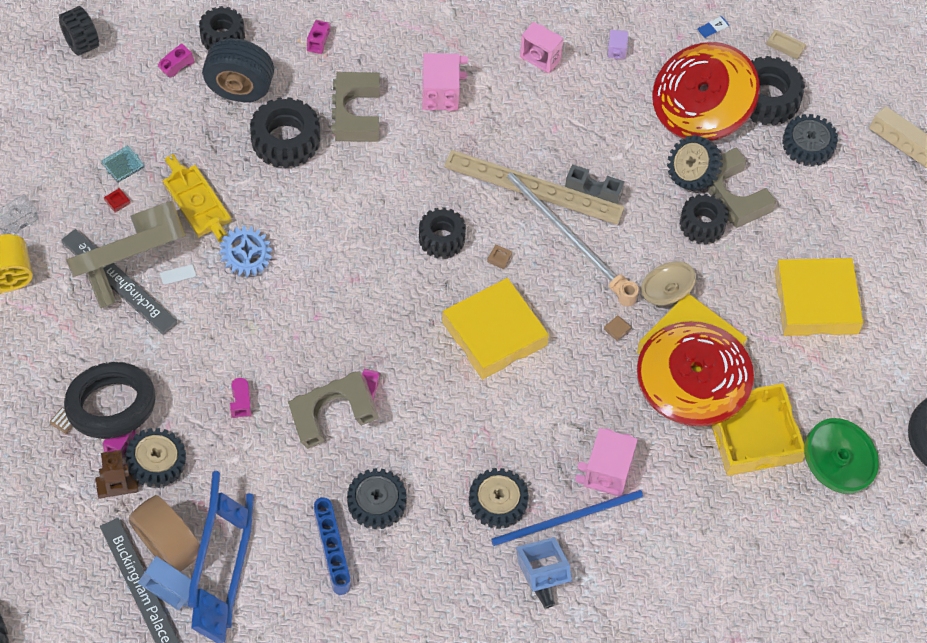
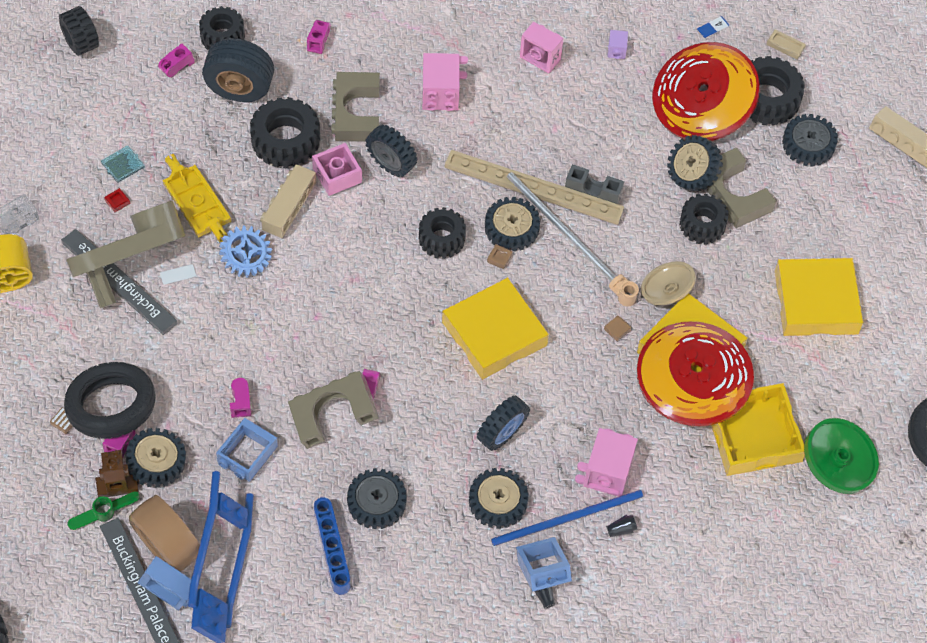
none -> green piece [67,492,140,530]
none -> medium blue window [216,418,278,482]
none -> tan brick [260,164,316,238]
none -> bright pink brick [312,143,362,196]
none -> black wheel [365,125,418,177]
none -> black wheel [477,395,530,451]
none -> wheel [485,197,540,252]
none -> black cone [606,514,638,537]

